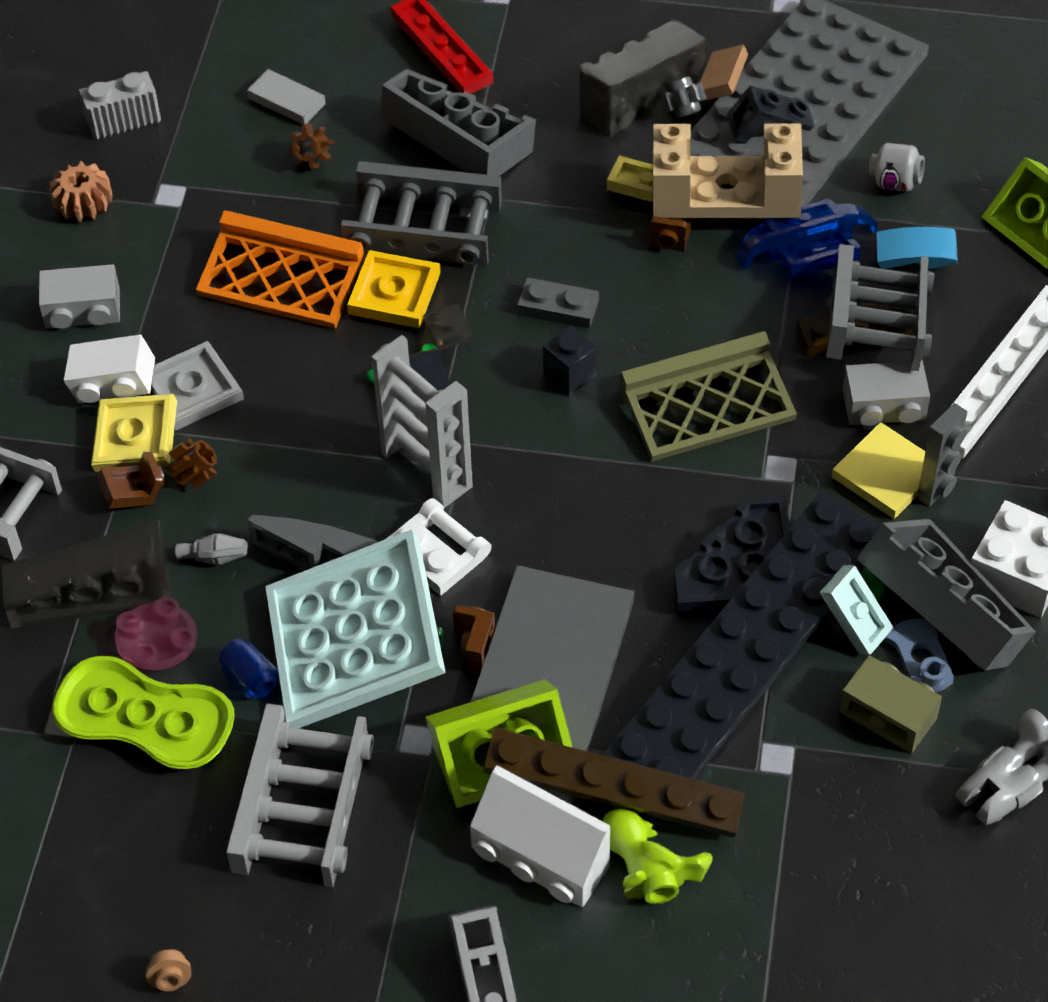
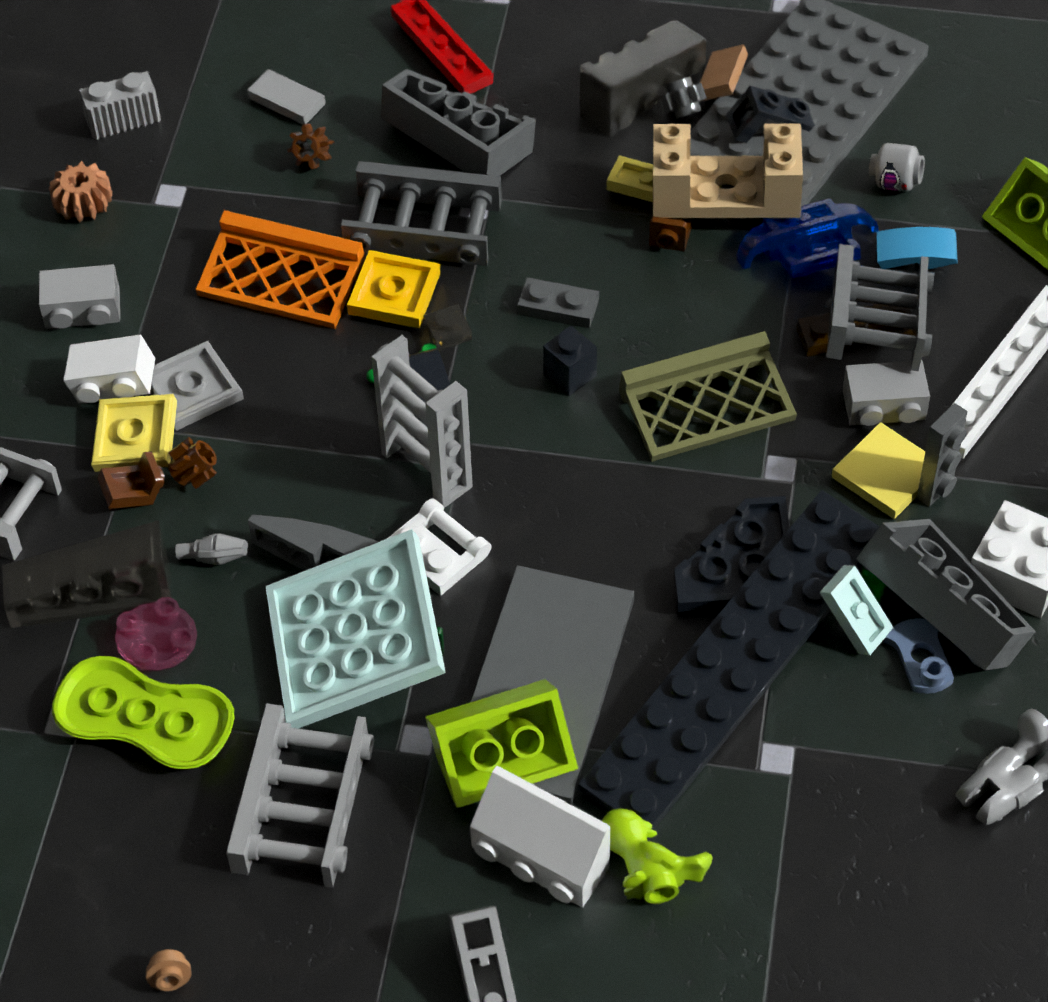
clear blue brick [219,639,278,699] -> none
reddish brown bracket [452,605,495,675] -> none
dark brown plate [482,727,745,838] -> none
olive brick [839,655,942,754] -> none

